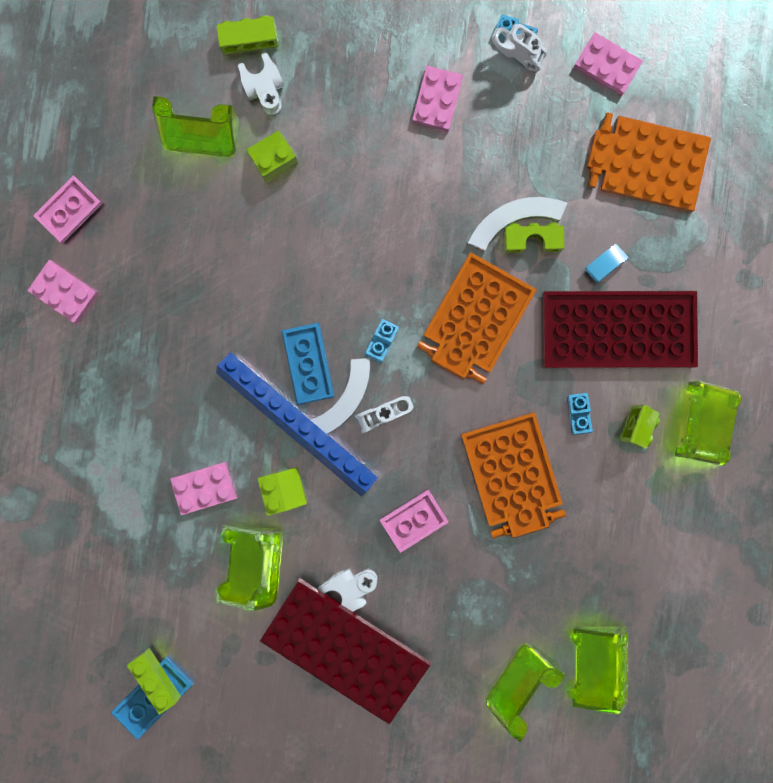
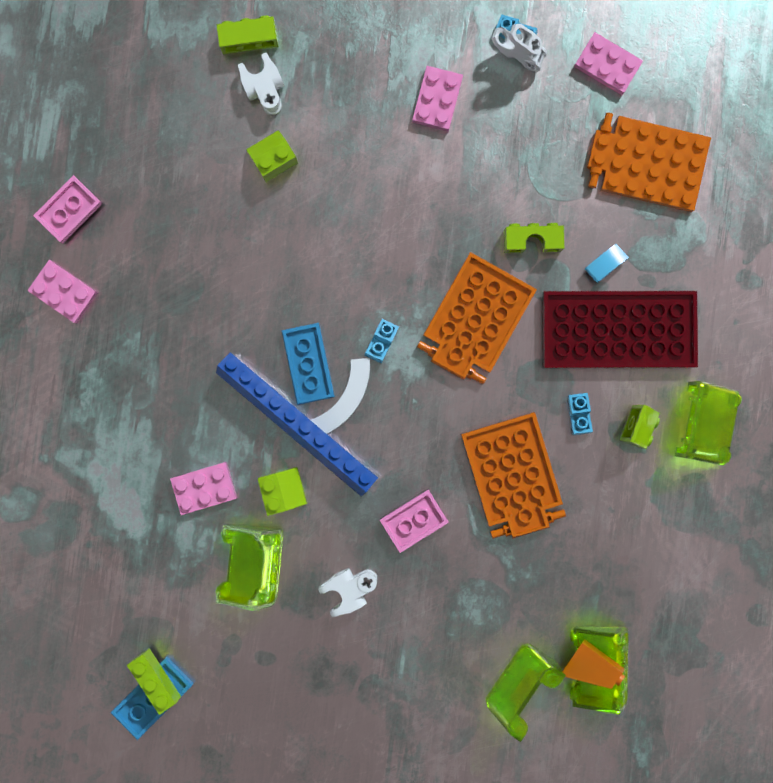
clear neon green windscreen [152,96,240,157] -> none
dark red plate [260,578,431,725] -> none
white piece [355,396,413,433] -> none
white tile [468,197,567,251] -> none
none -> orange slope [561,640,625,689]

